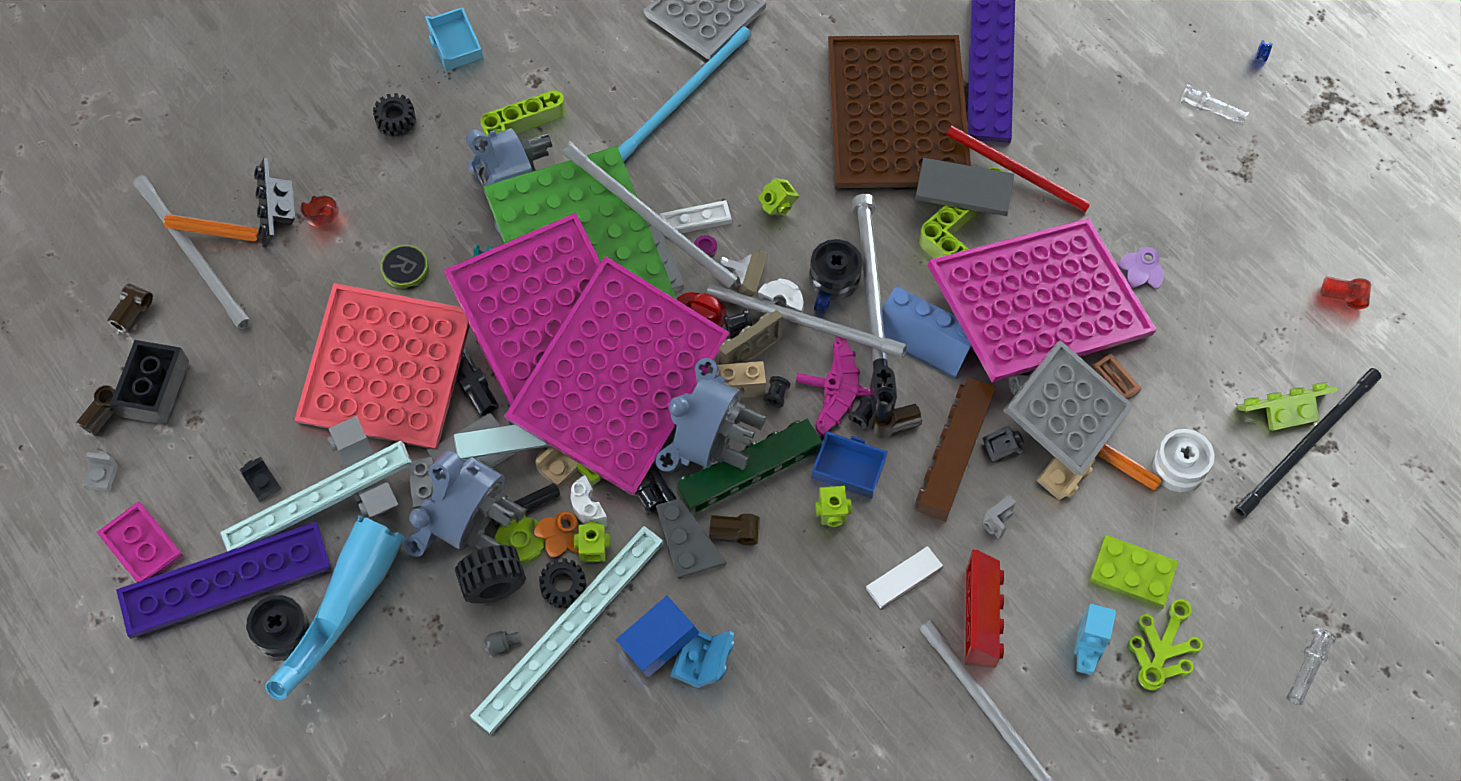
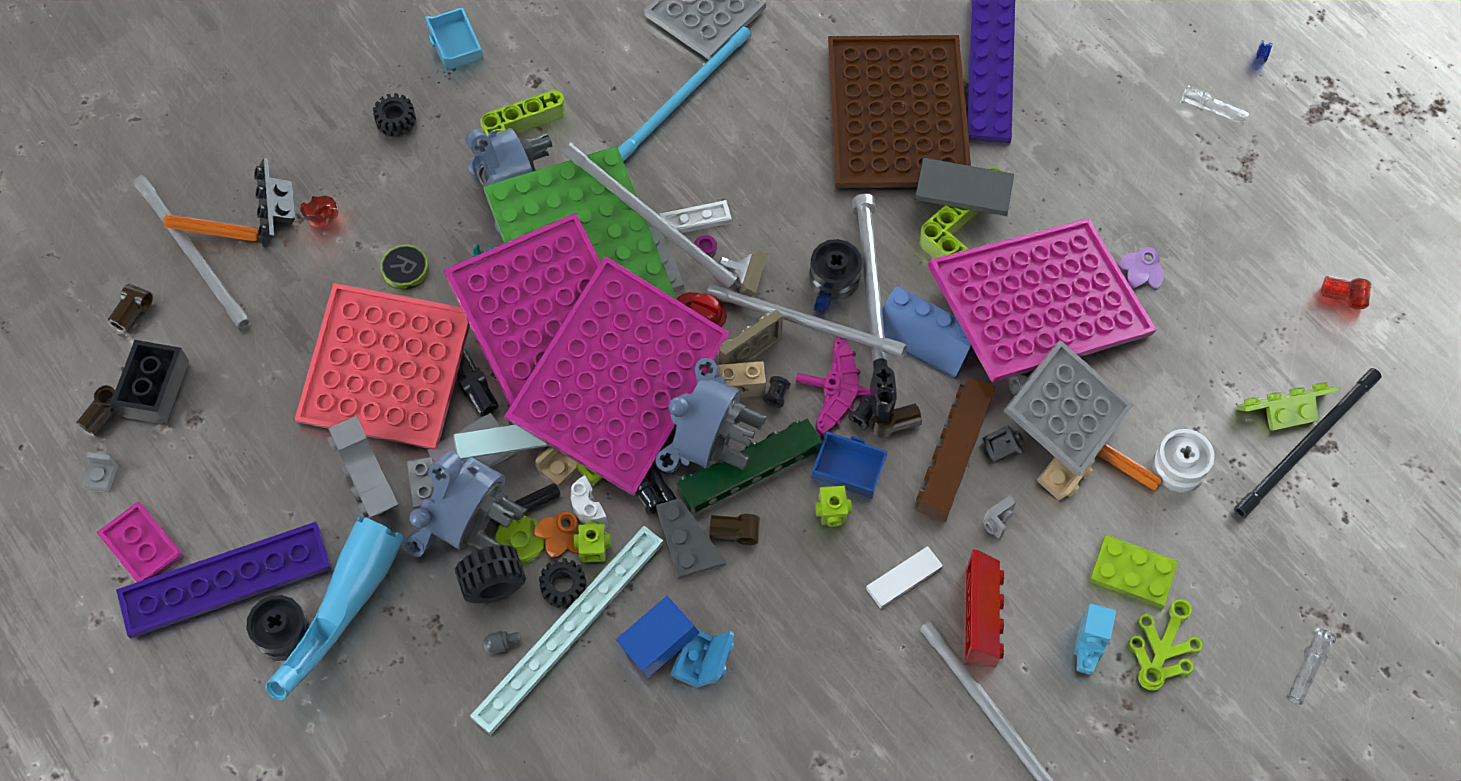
light aqua tile [221,441,412,552] -> none
black bracket [239,457,281,502] -> none
black bush [724,309,753,336] -> none
lime brick [757,178,800,216] -> none
white cylinder [758,278,804,313] -> none
red piece [946,125,1091,213] -> none
nougat tile [1091,353,1142,399] -> none

